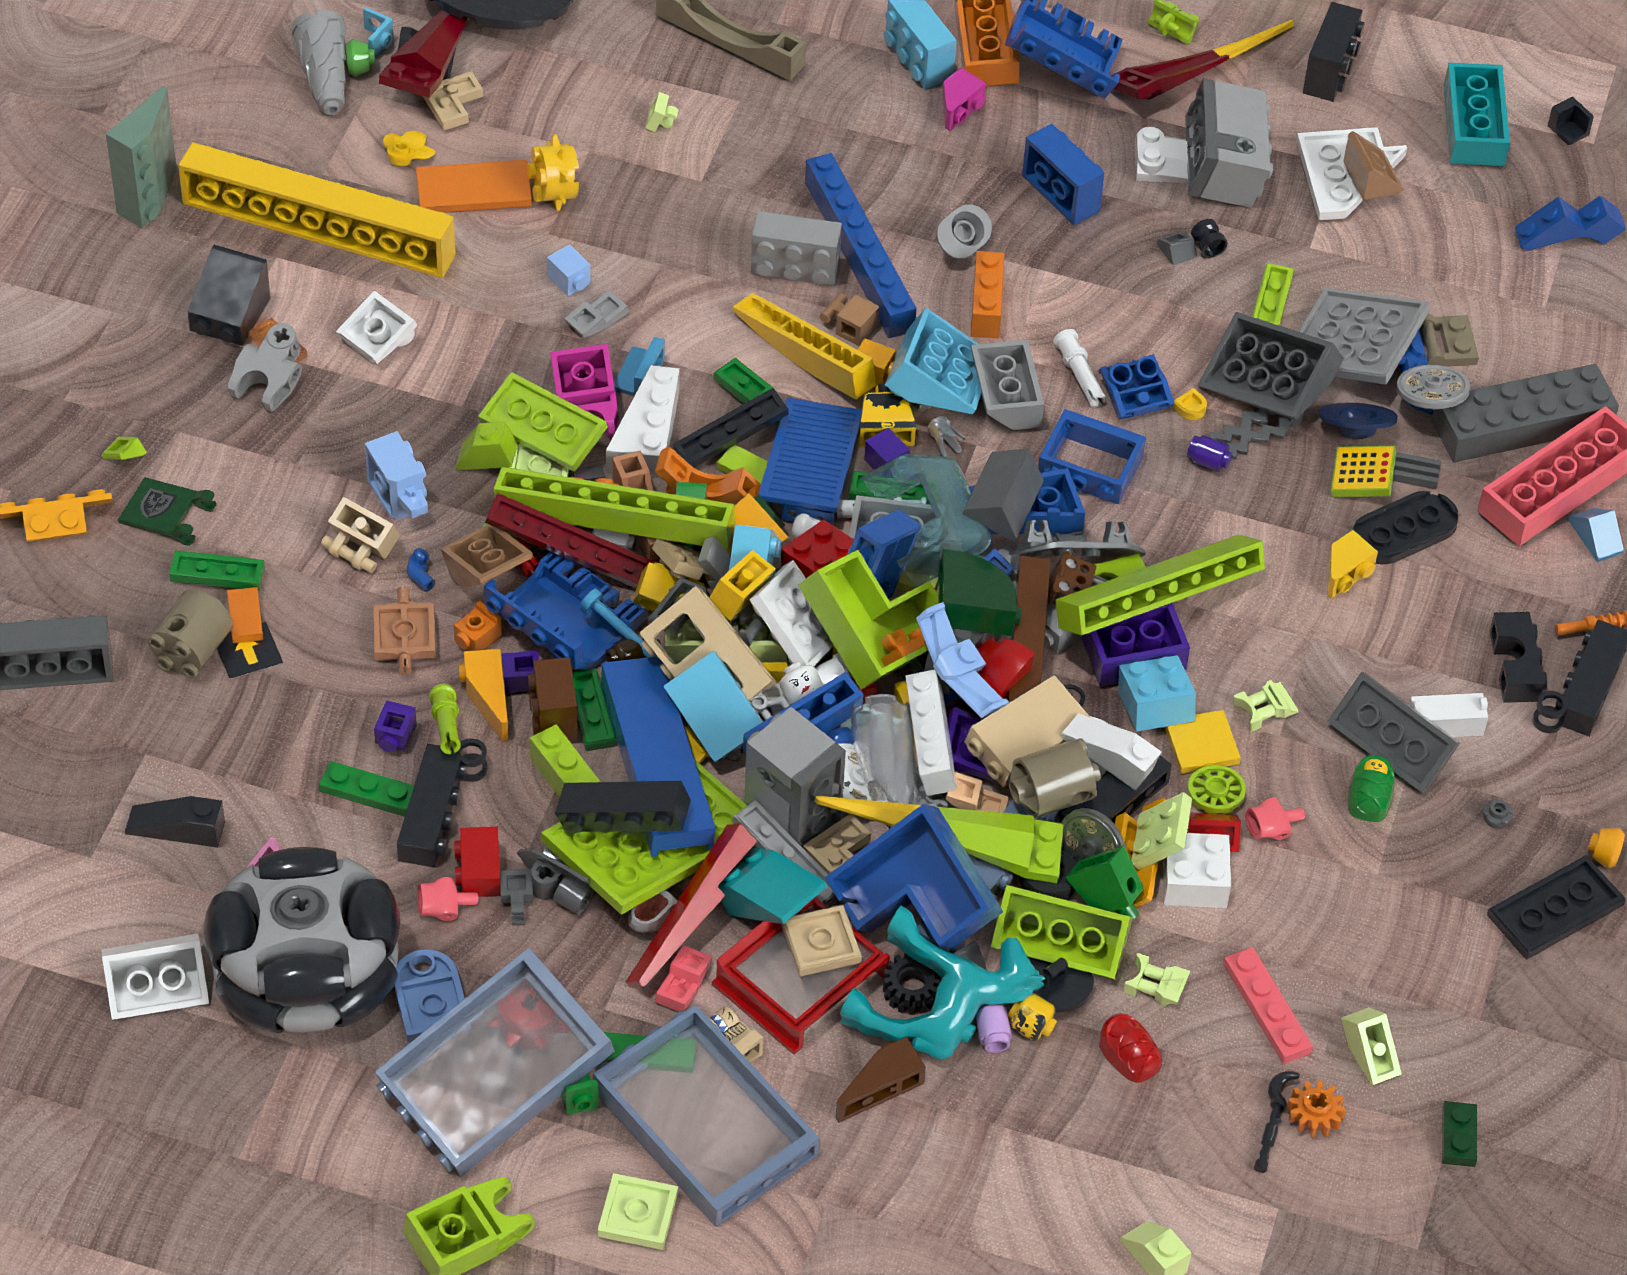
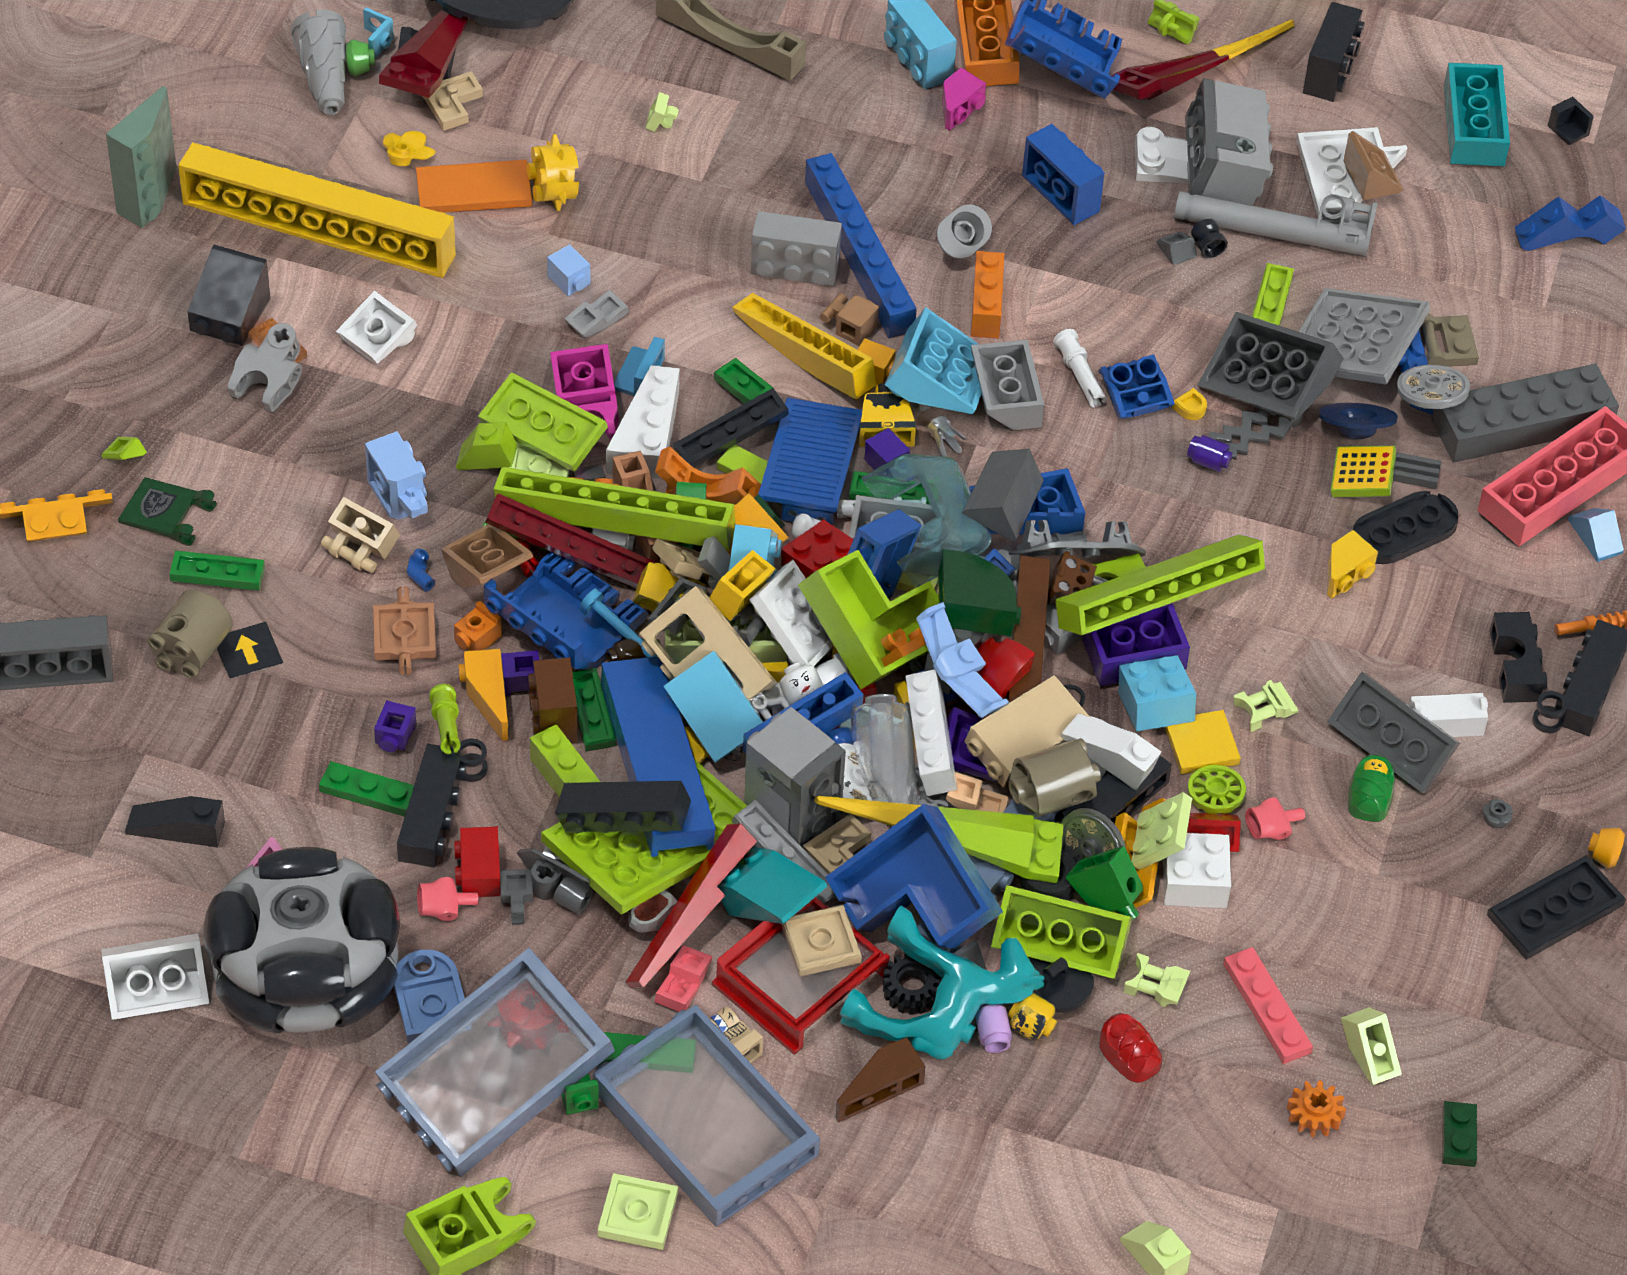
orange tile [227,587,263,643] -> none
blue window [1038,409,1146,504] -> none
black piece [1254,1071,1300,1173] -> none
none -> light grey piece [1174,191,1378,257]

